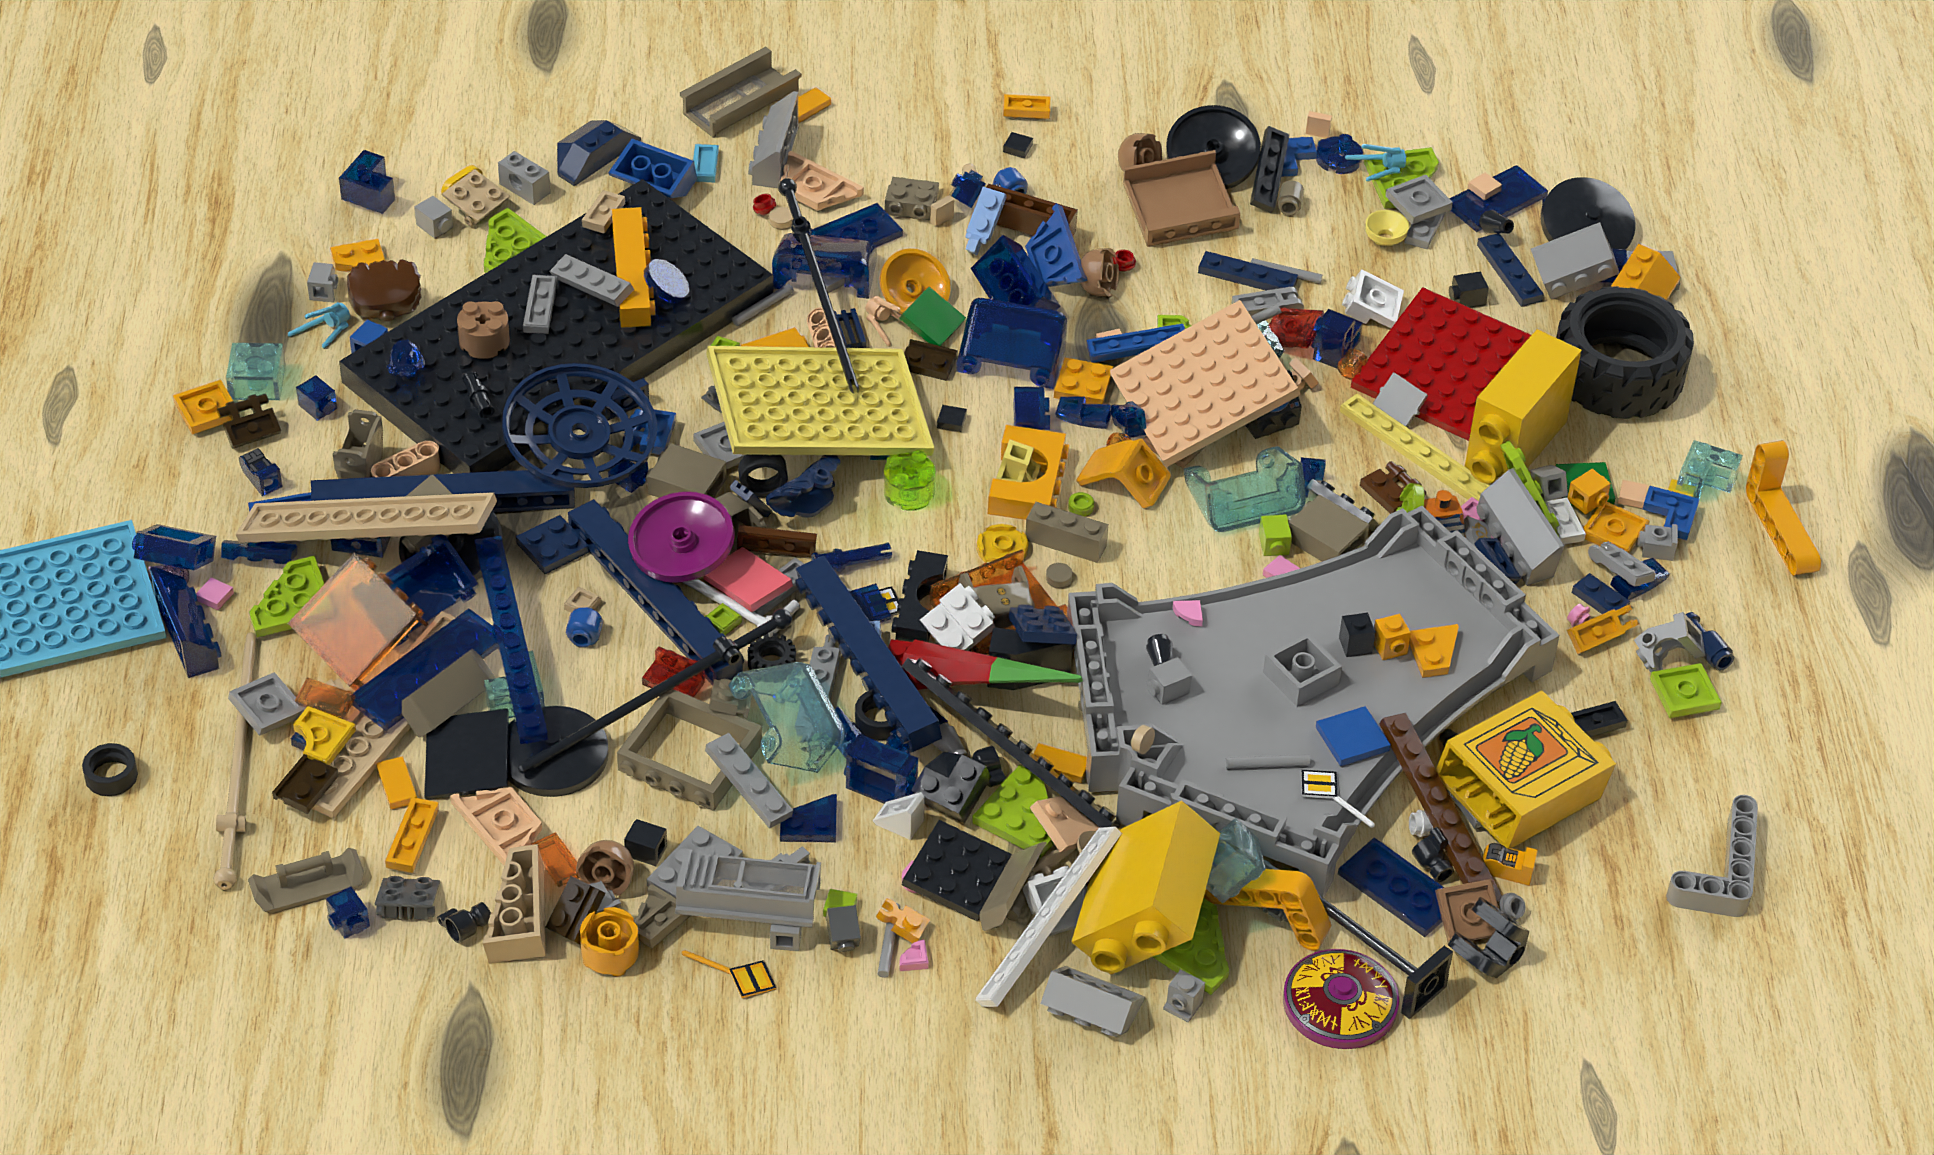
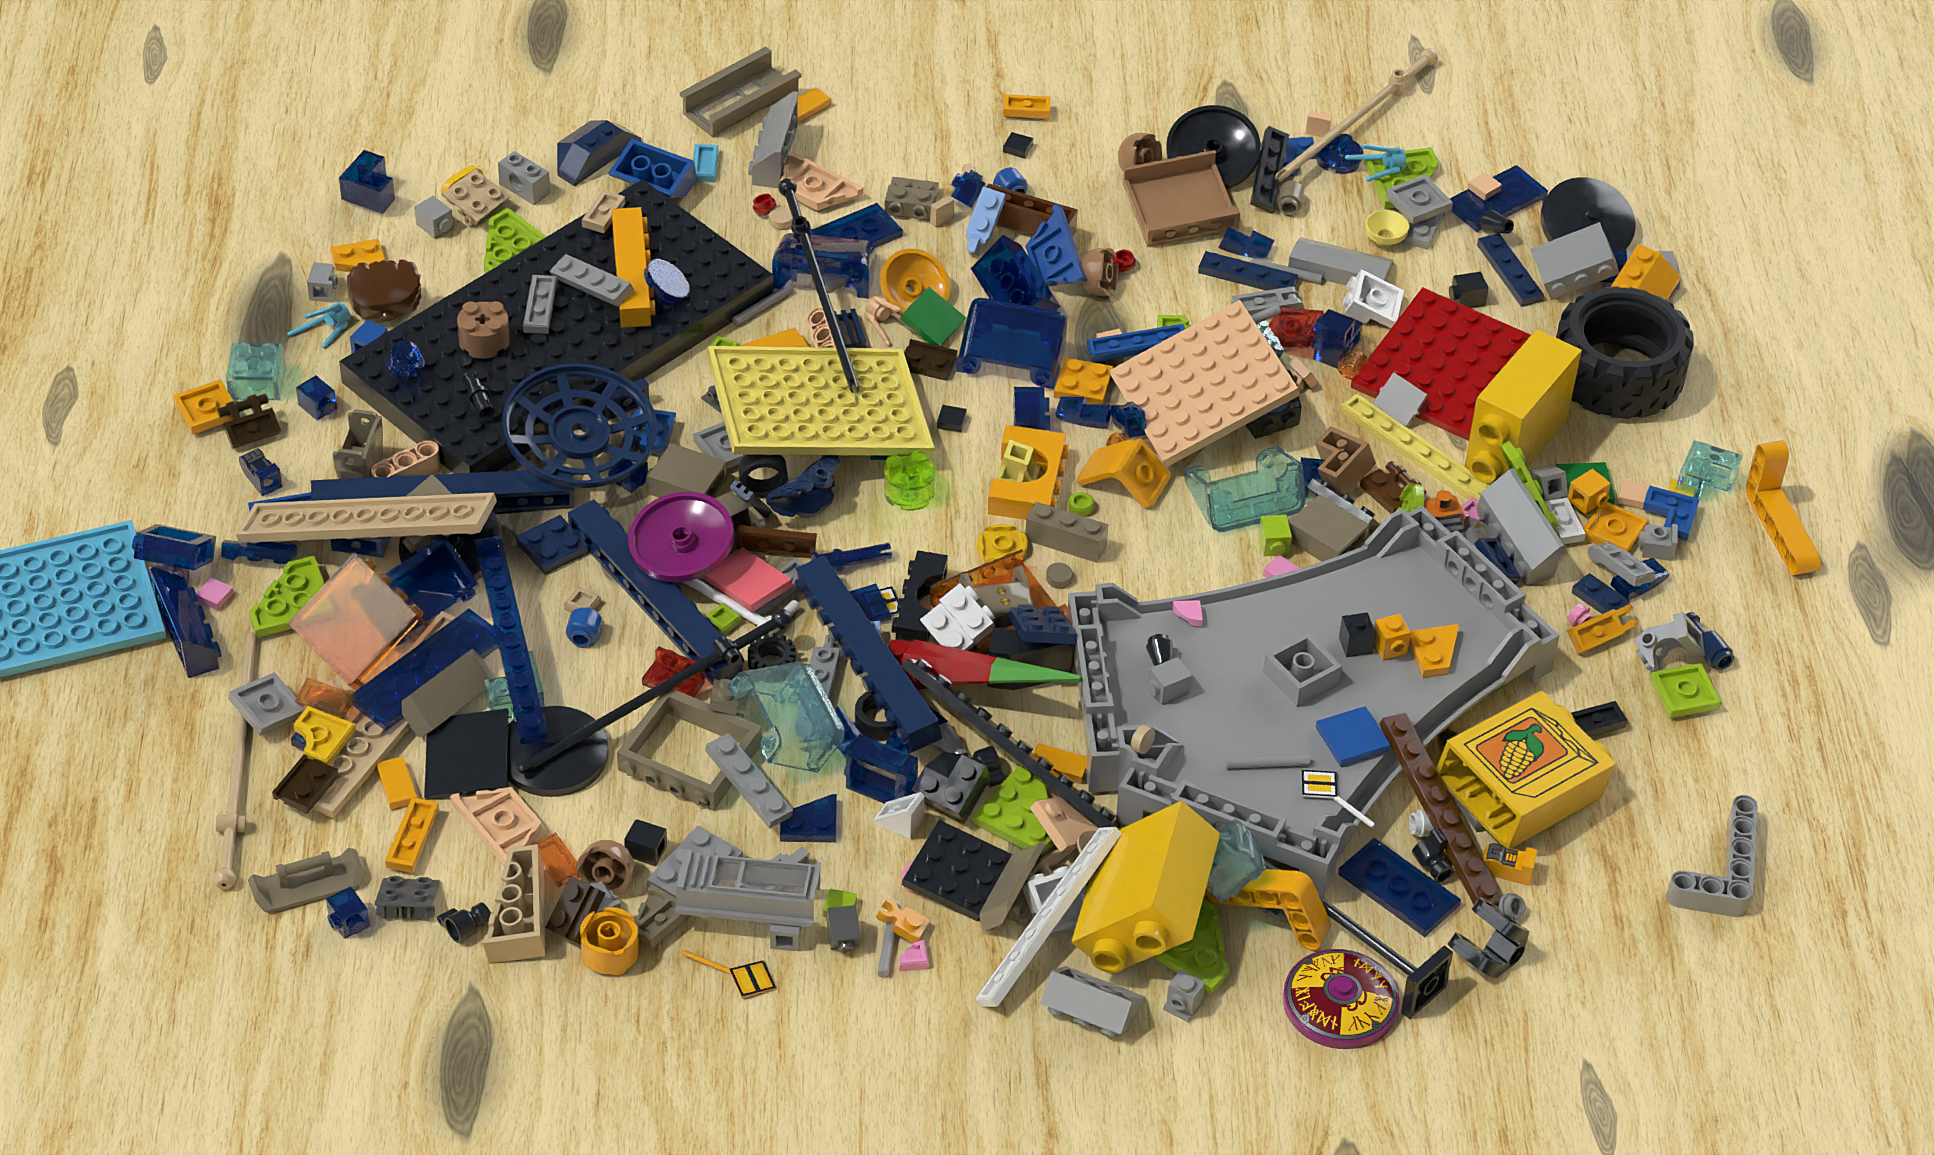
black tyre [82,743,138,796] -> none
medium nougat tile [1435,879,1499,943] -> none
none -> clear blue slope [1218,227,1275,258]
none -> tan bar [1275,48,1438,182]
none -> light grey slope [1288,237,1393,286]
none -> medium nougat brick [1315,426,1376,496]

